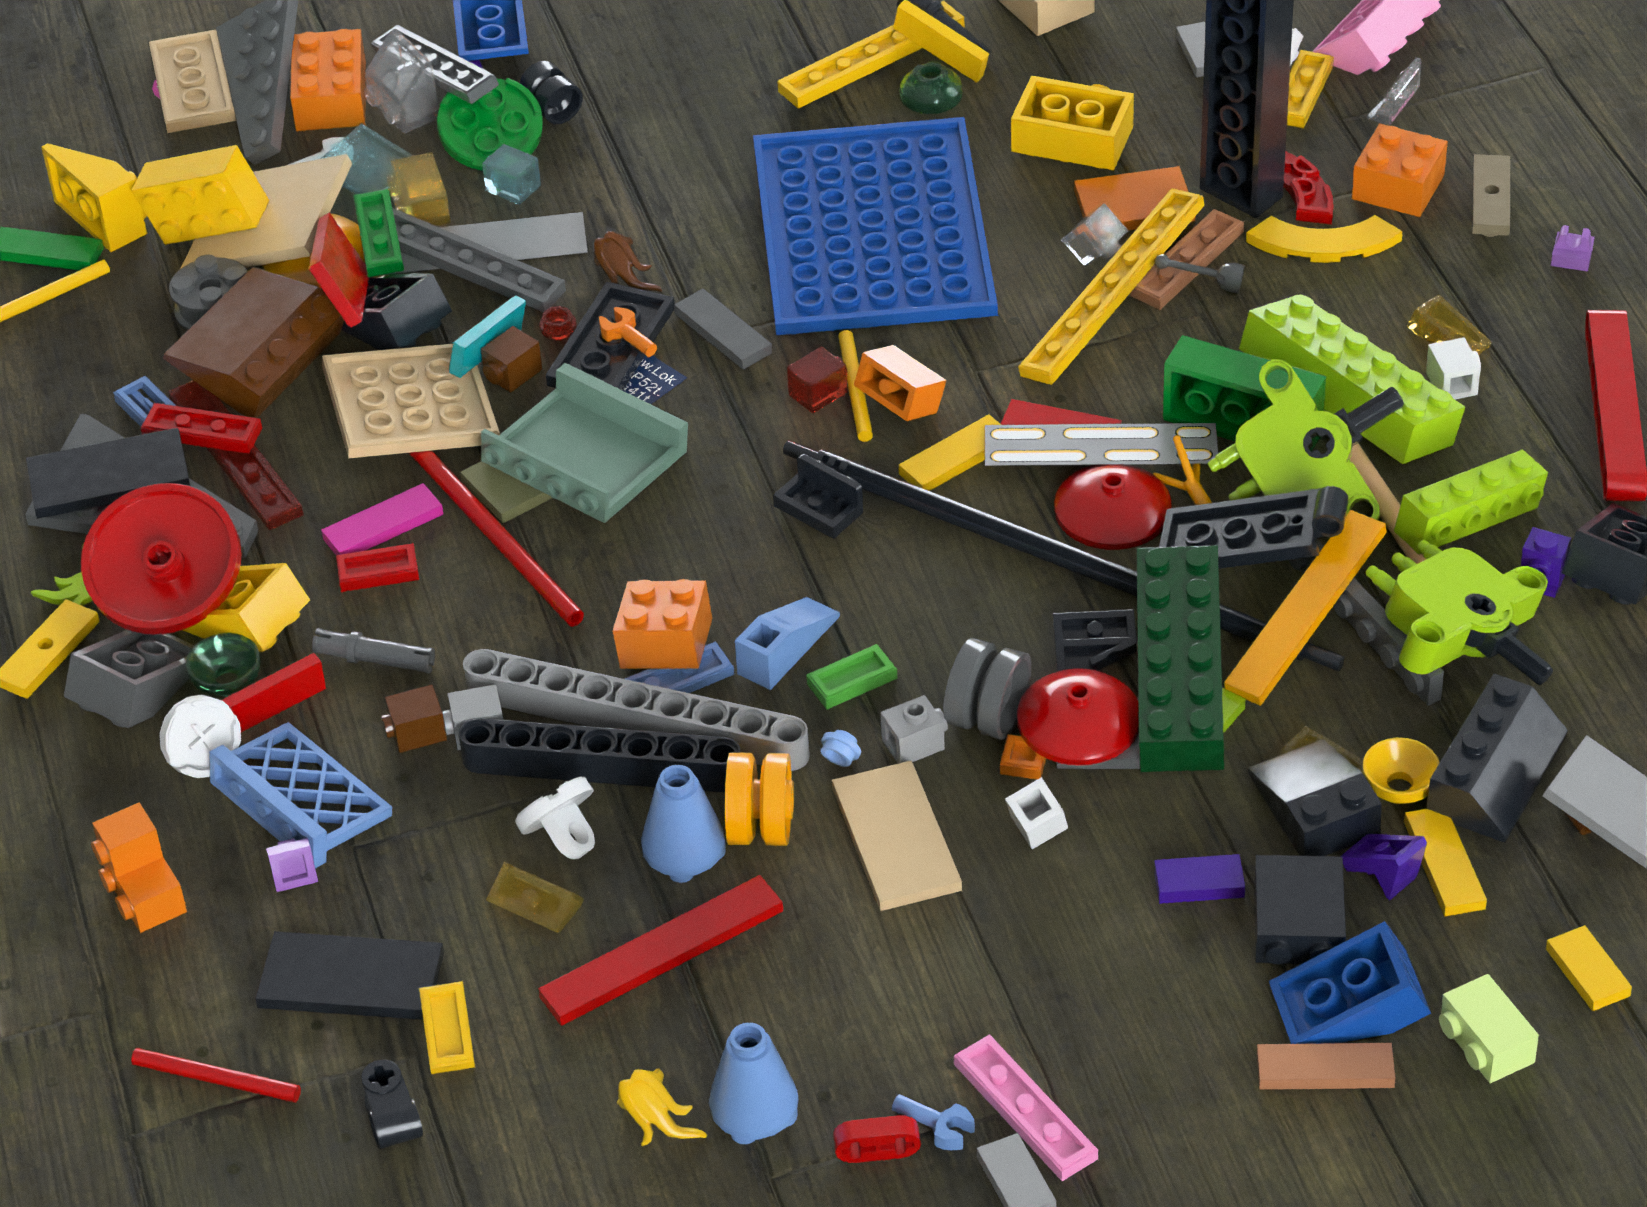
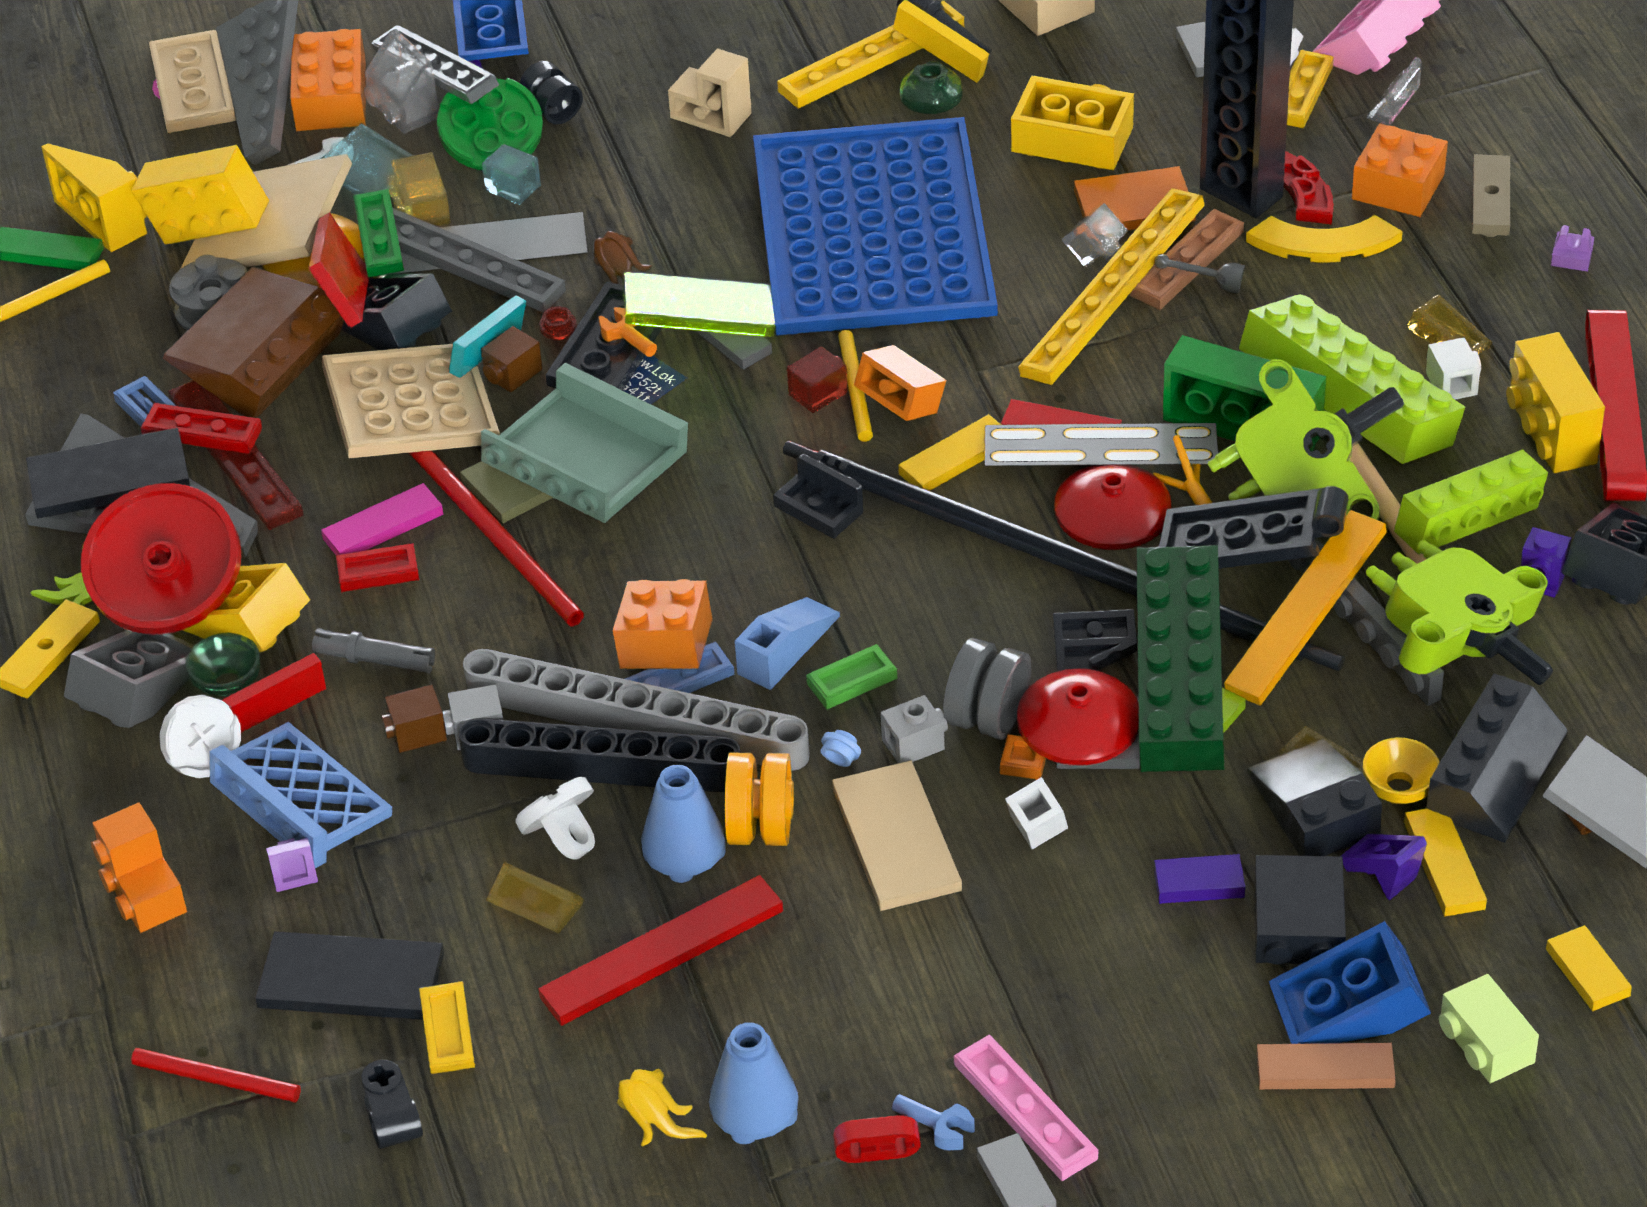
none -> clear neon green tile [623,272,775,337]
none -> tan brick [668,48,751,137]
none -> yellow brick [1506,332,1605,473]

